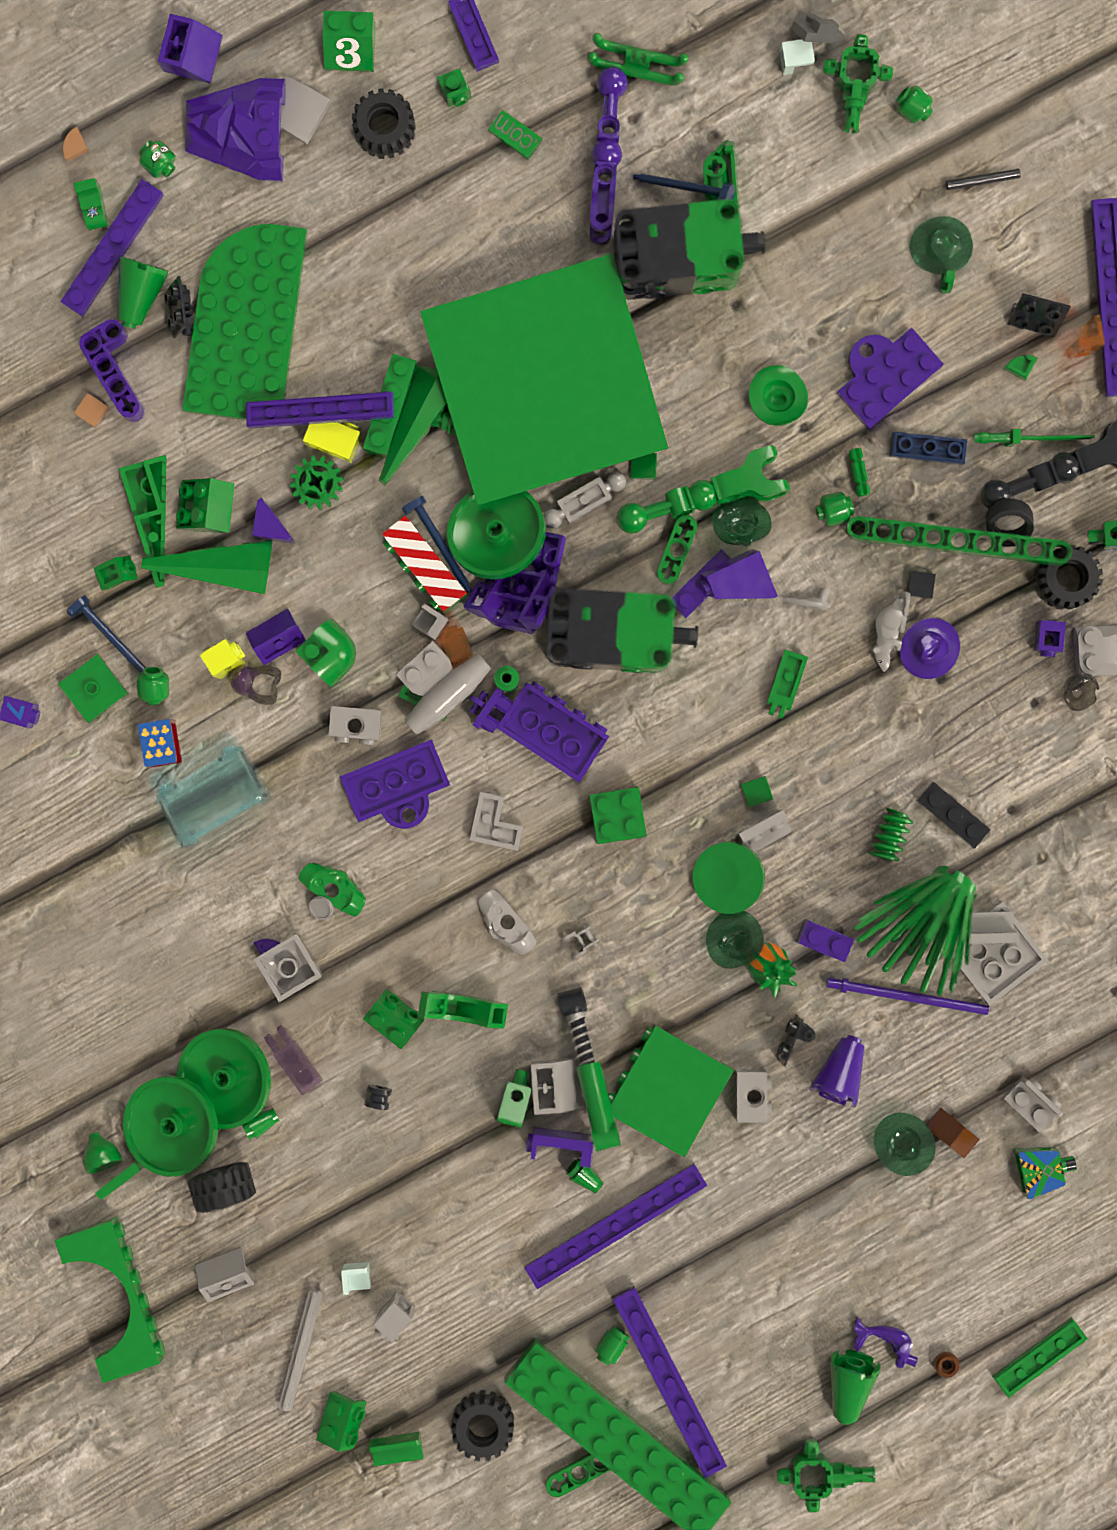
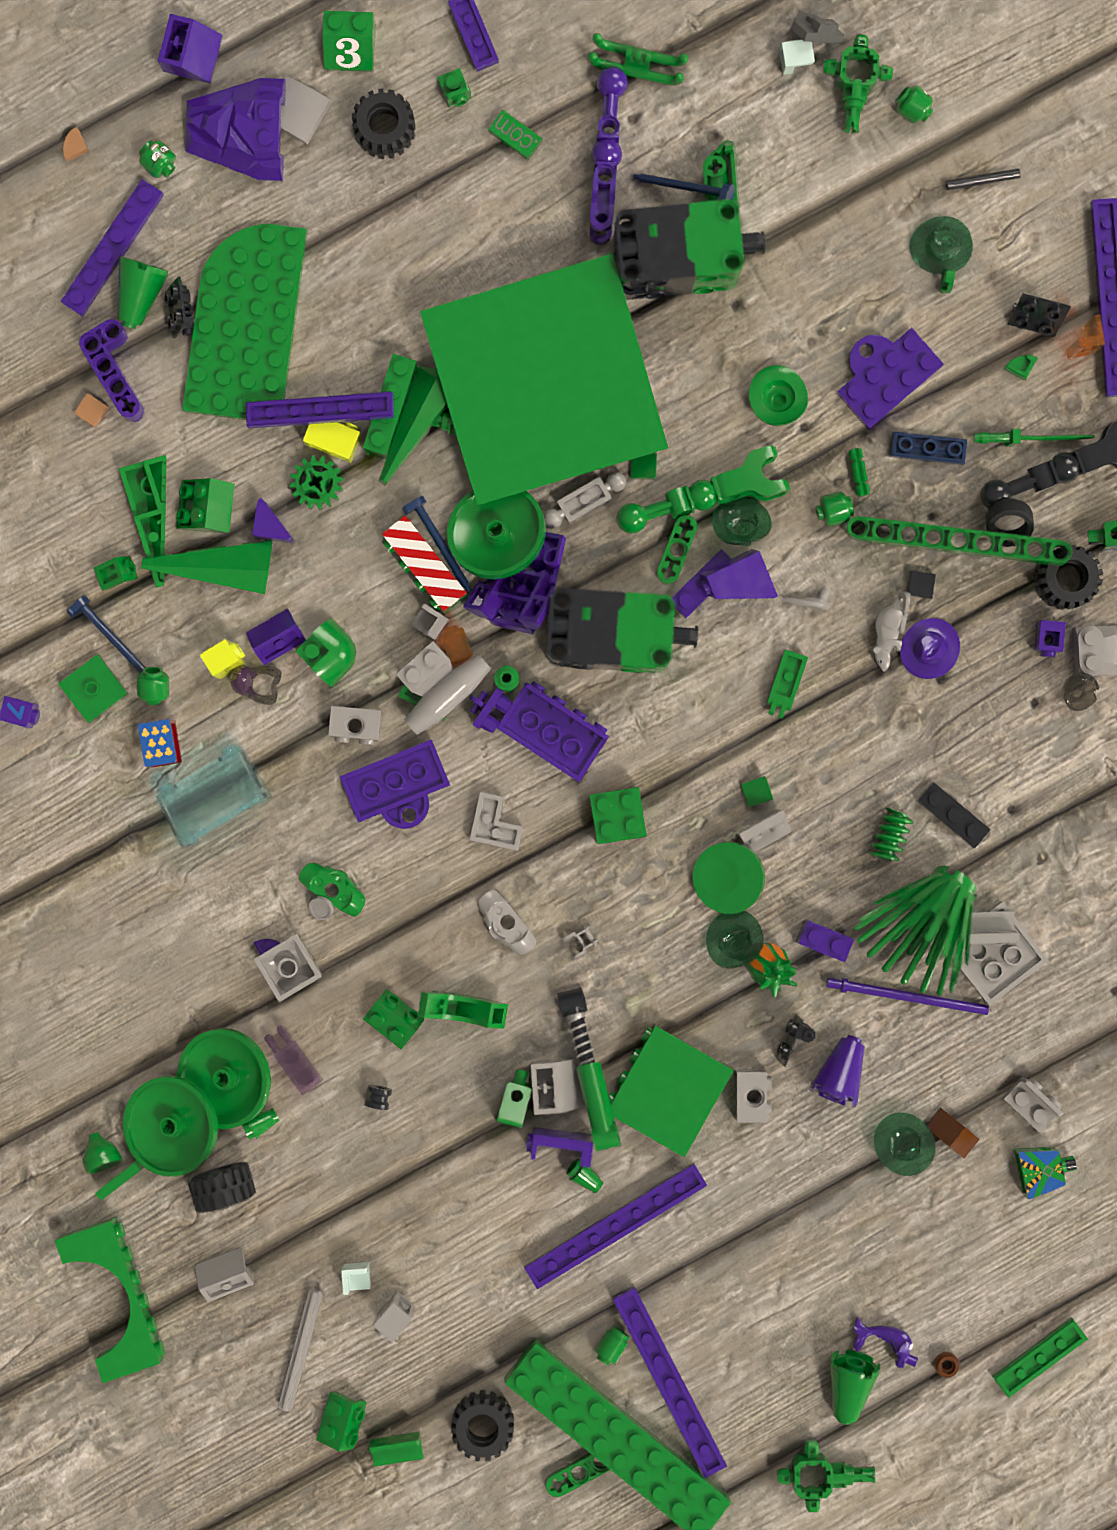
green leg [73,178,109,231] -> none

